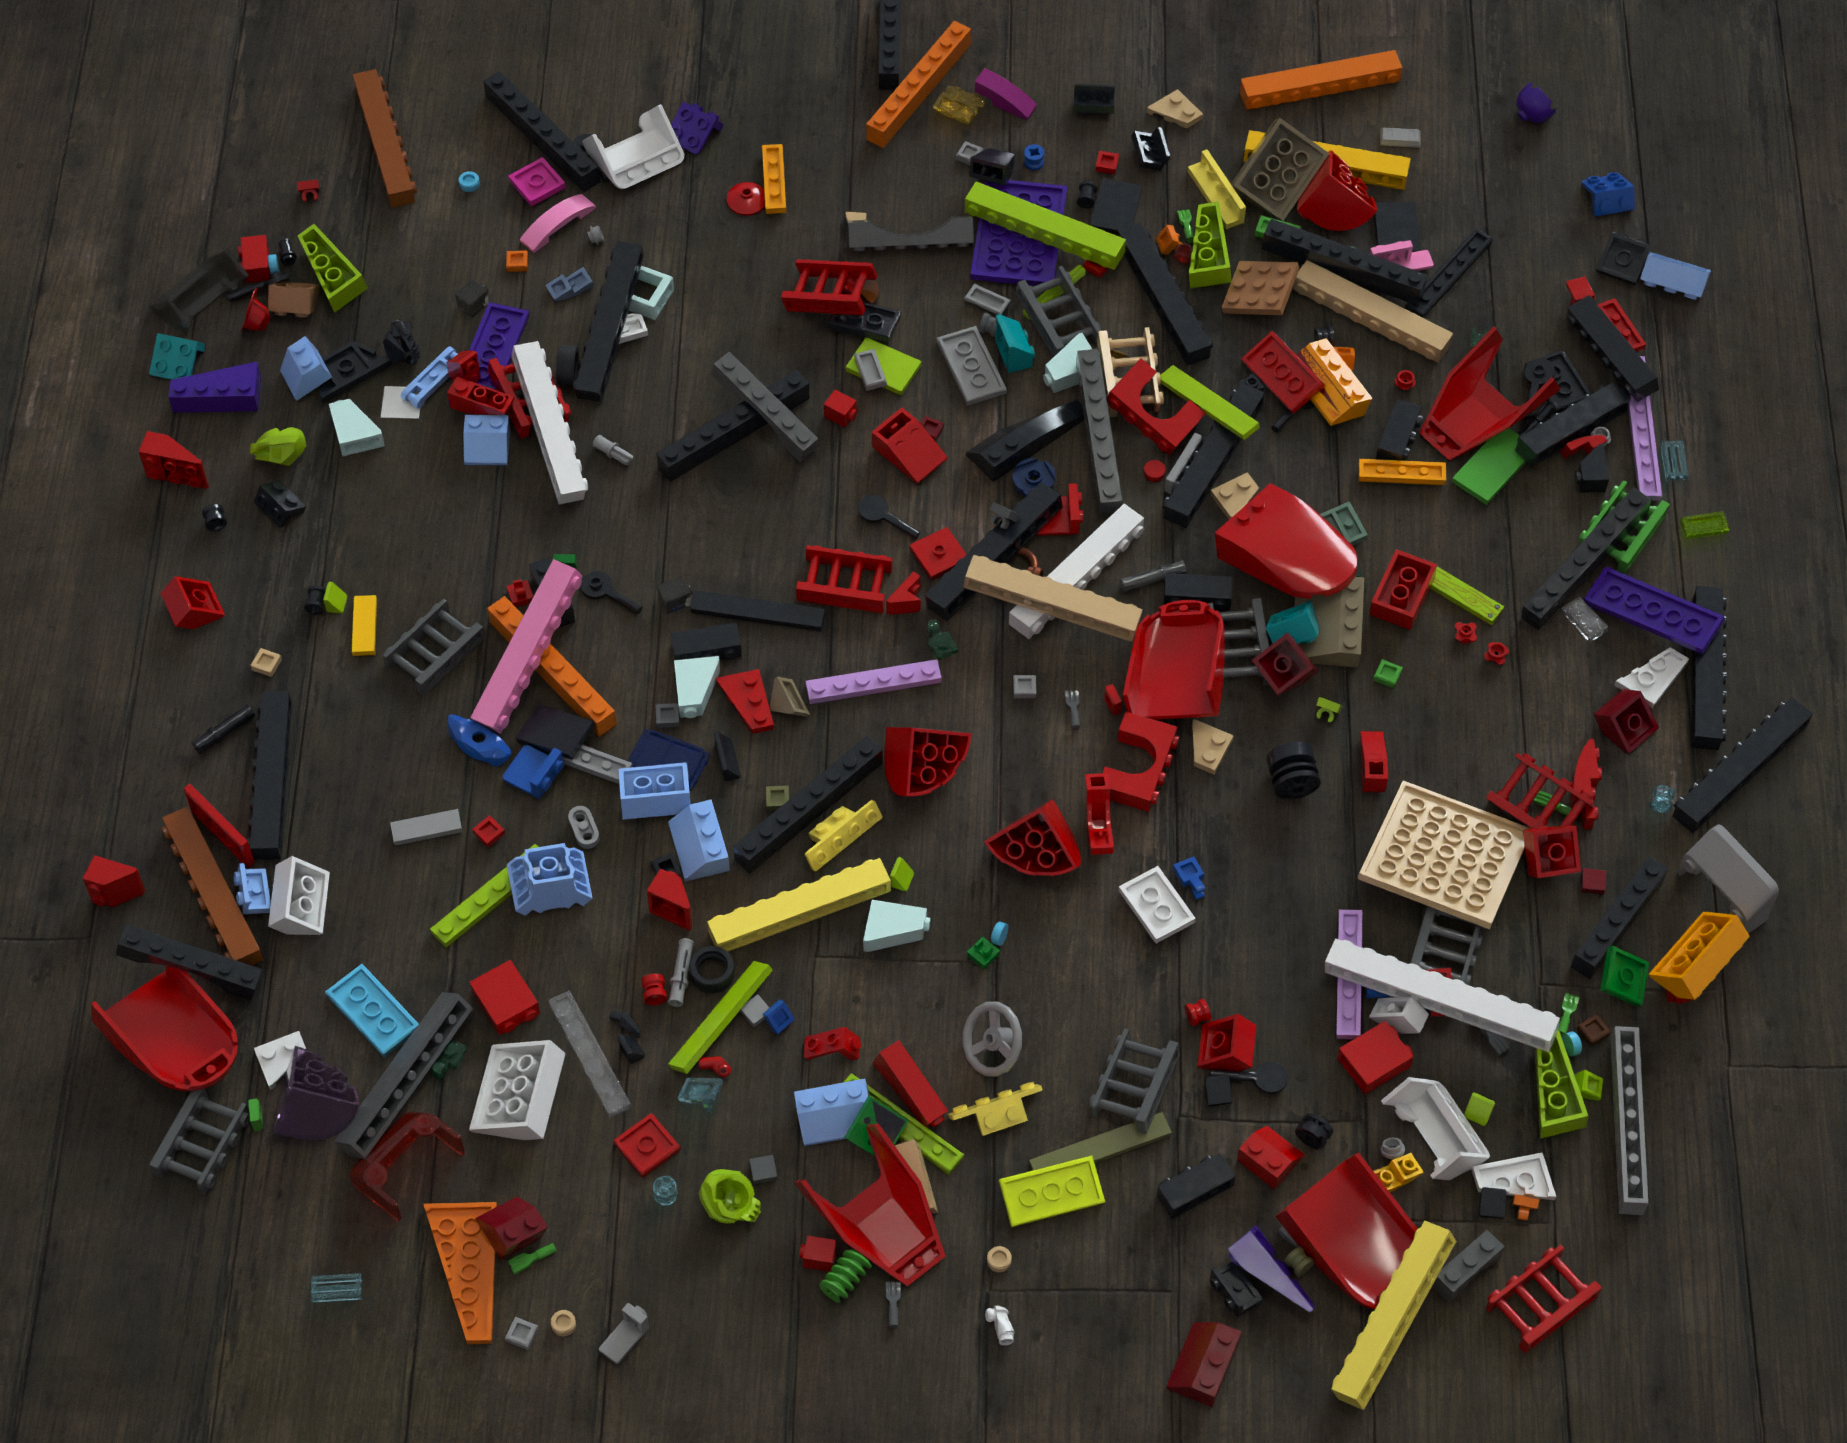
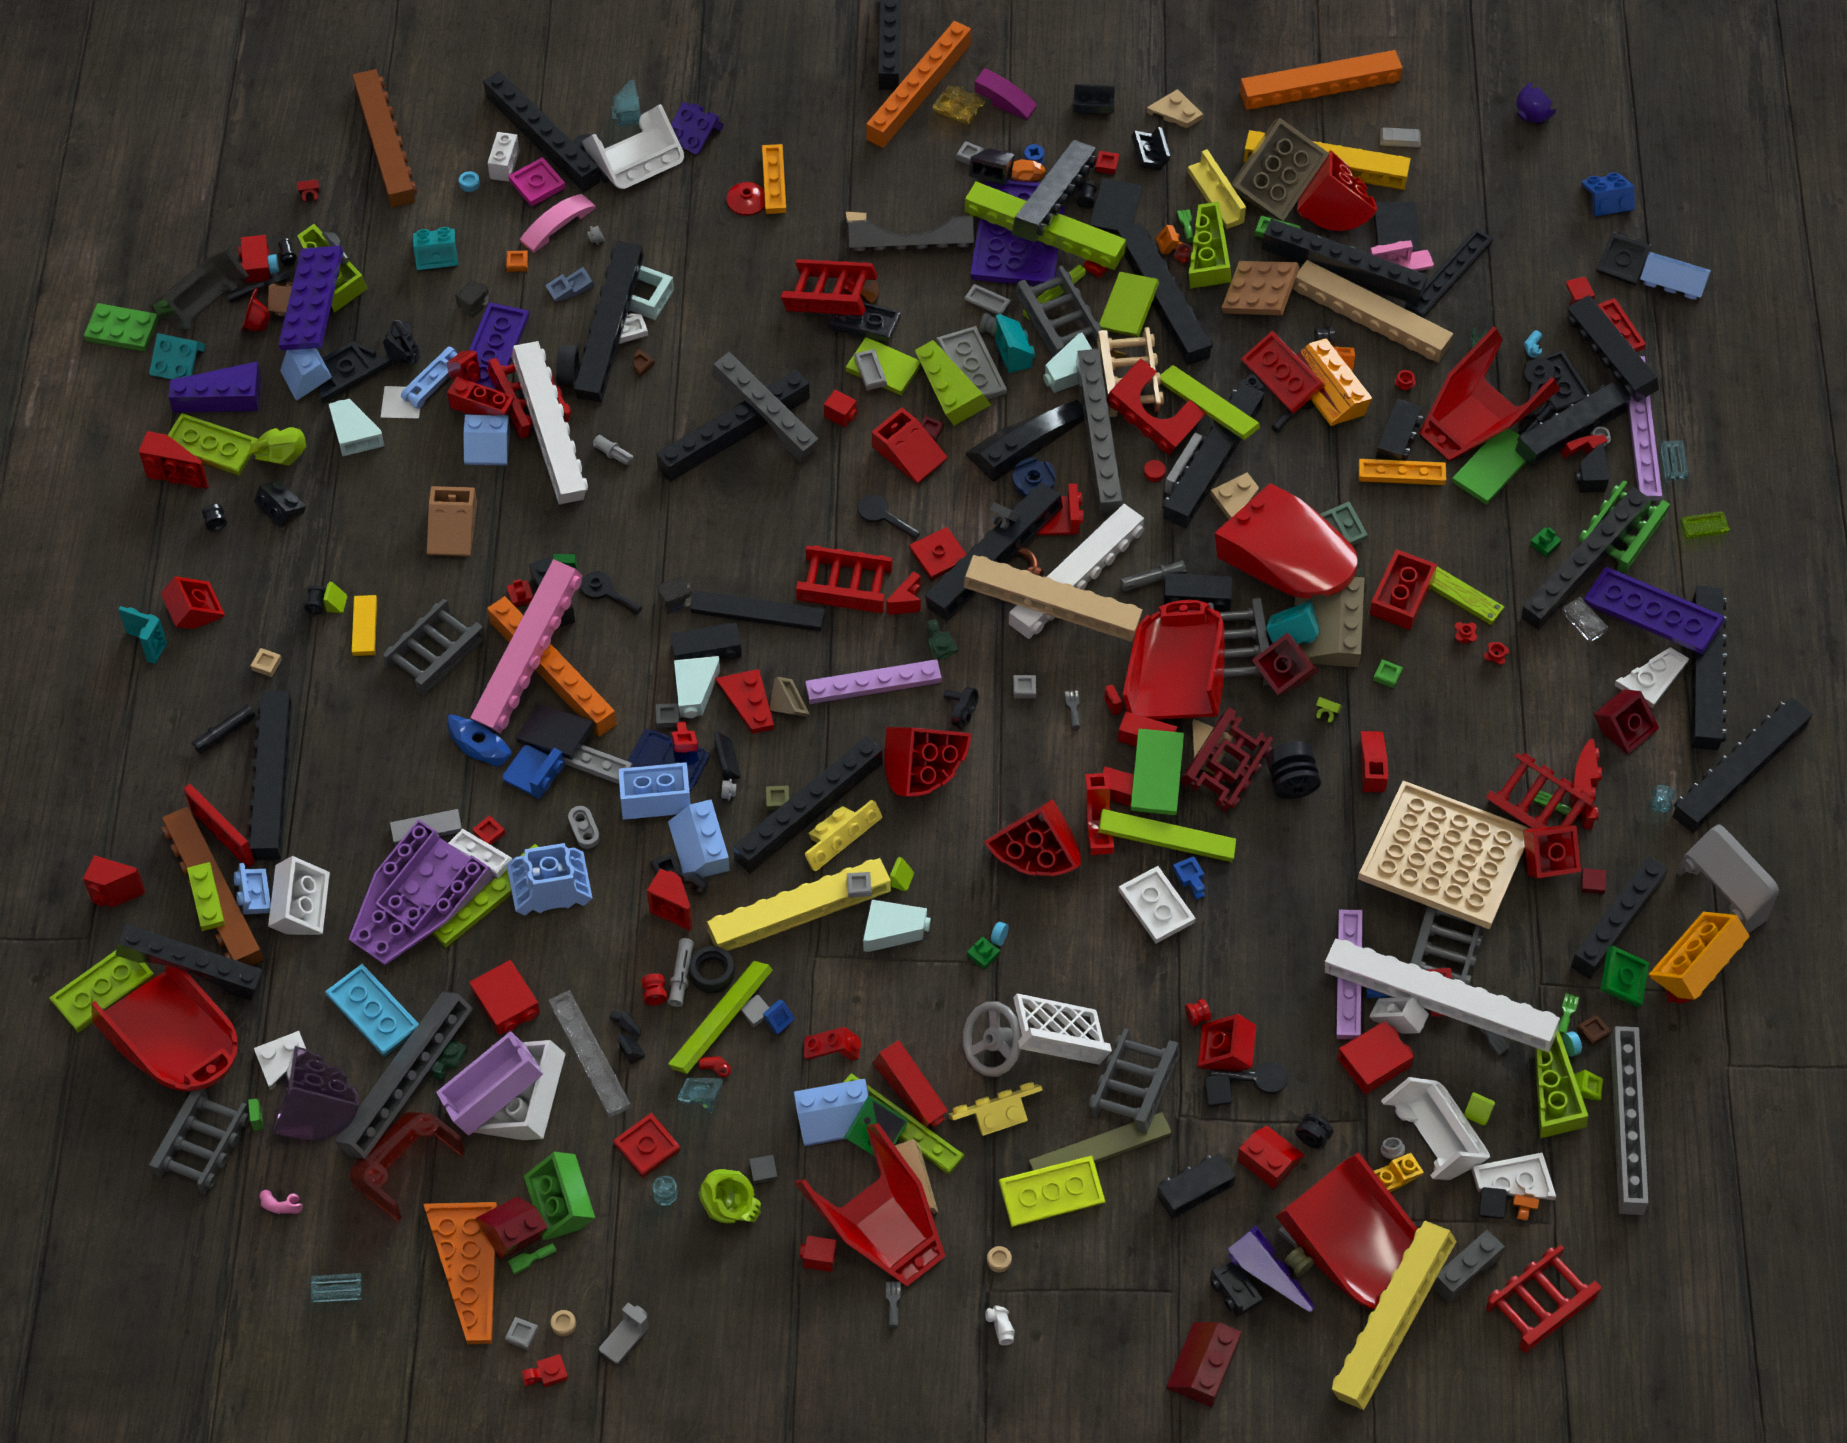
bright green piece [819,1249,872,1303] -> none
none -> lime tile [49,950,155,1033]
none -> bright green plate [84,303,159,352]
none -> teal bracket [118,606,168,664]
none -> lime tile [168,413,258,476]
none -> lime plate [187,862,225,931]
none -> bright pink piece [259,1190,303,1214]
none -> dark purple plate [279,245,343,351]
none -> dark grey piece [322,232,349,264]
none -> medium lavender wedge [349,819,495,965]
none -> teal bracket [413,227,458,270]
none -> medium nougat slope [427,486,477,557]
none -> lavender piece [436,1031,543,1135]
none -> white tile [448,829,512,878]
none -> white brick [488,132,519,182]
none -> red plate [521,1354,568,1387]
none -> bright green slope [524,1152,595,1240]
none -> clear light blue slope [610,79,641,126]
none -> reddish brown tile [633,349,655,377]
none -> red plate [671,722,698,753]
none -> black arm [678,871,708,894]
none -> light grey plate [721,779,736,801]
none -> light grey tile [847,872,872,897]
none -> lime wedge [915,340,991,426]
none -> black piece [944,687,979,728]
none -> orange rock [1011,159,1046,182]
none -> brick [1012,140,1097,242]
none -> white fence [1013,994,1112,1065]
none -> lime tile [1098,809,1236,862]
none -> lime tile [1099,272,1159,337]
none -> bright green tile [1131,729,1184,815]
none -> dark red fence [1179,707,1273,813]
none -> medium azure arm [1524,330,1542,358]
none -> green tile [1530,527,1562,557]

